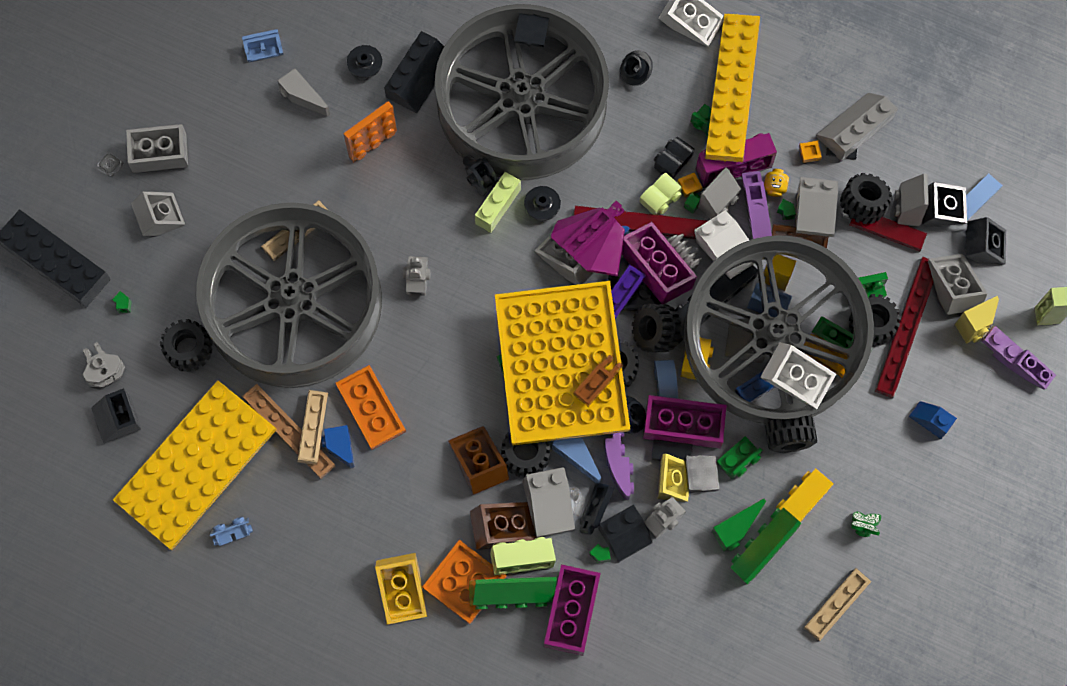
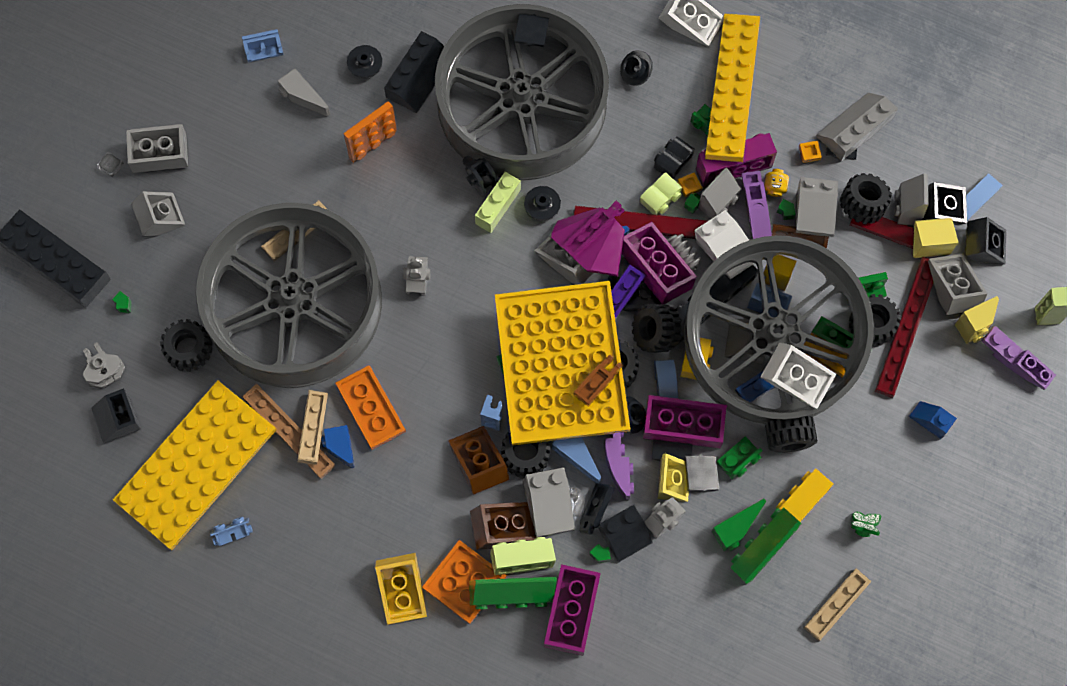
none -> medium blue hinge [480,395,502,431]
none -> light yellow slope [913,218,958,258]

